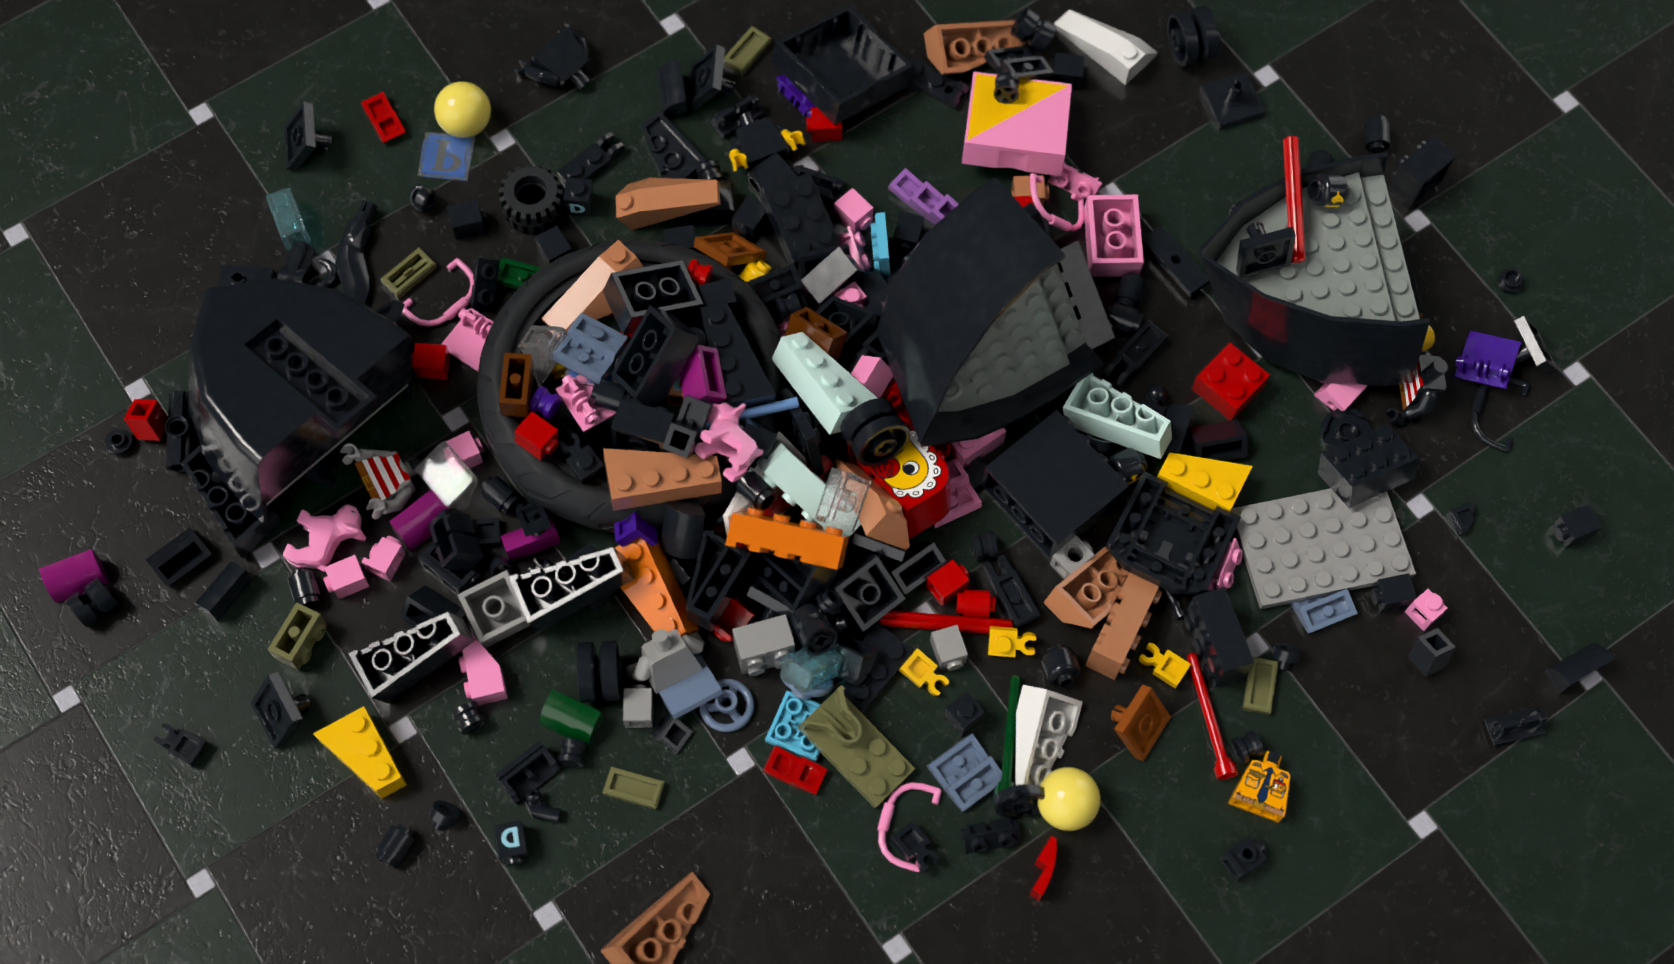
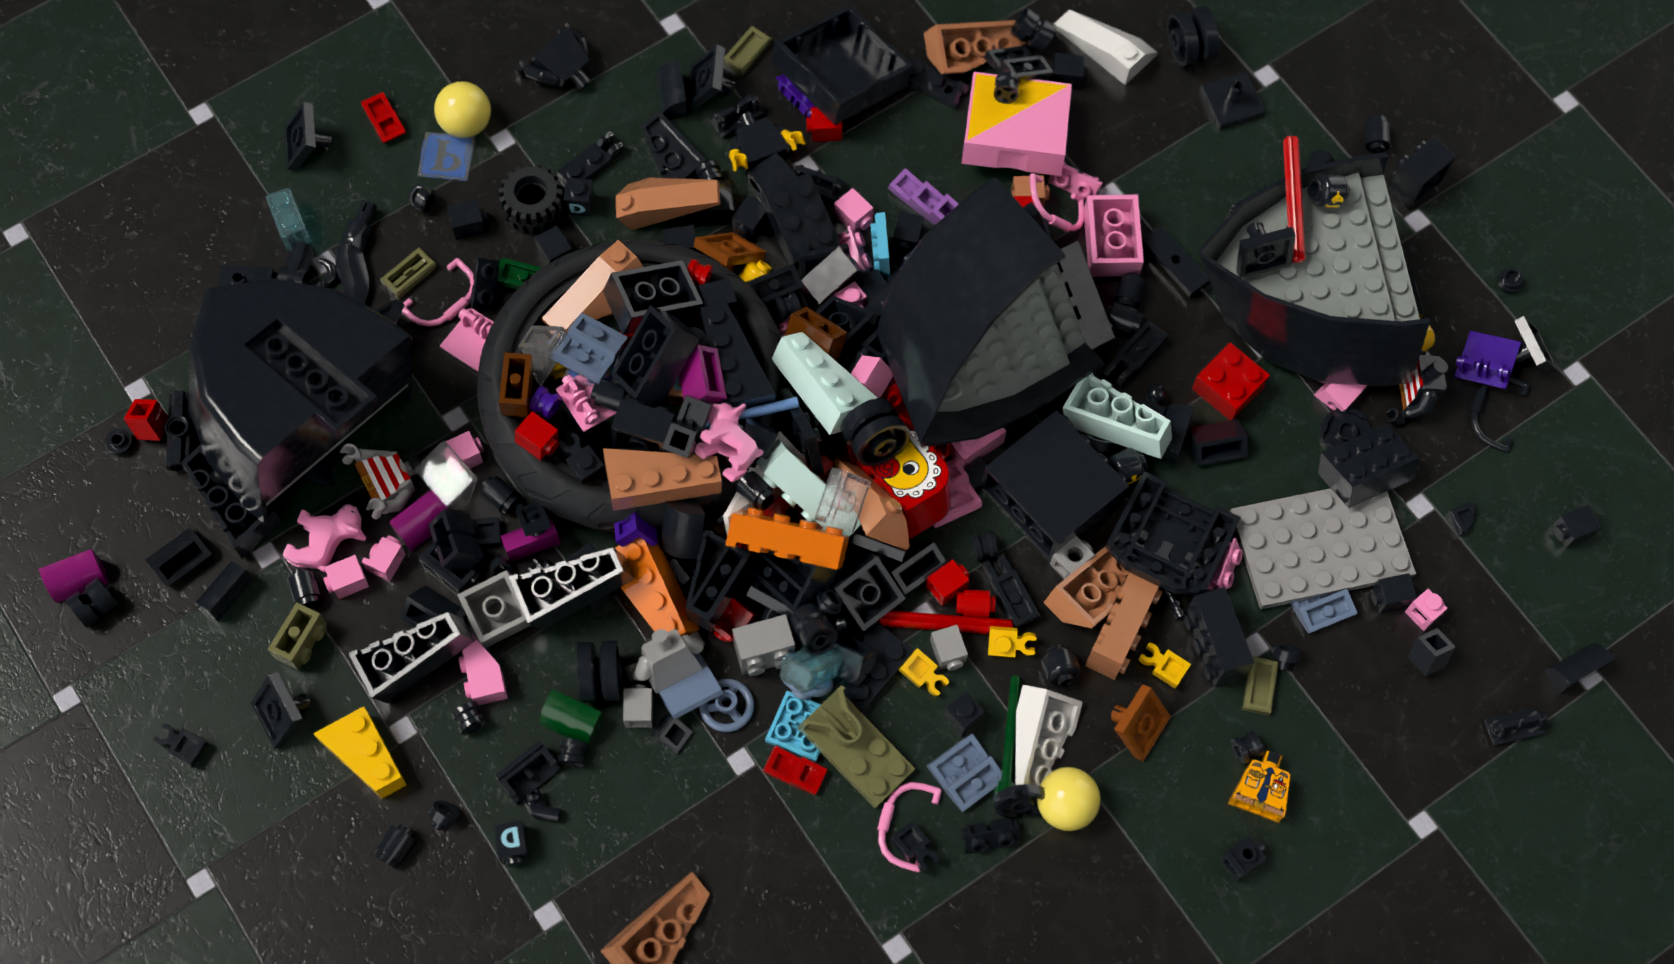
red brick [412,343,450,379] -> none
olive tile [603,767,665,810] -> none
red slope [1030,836,1057,900] -> none
yellow wedge [1157,453,1253,512] -> none
red piece [1187,652,1238,780] -> none

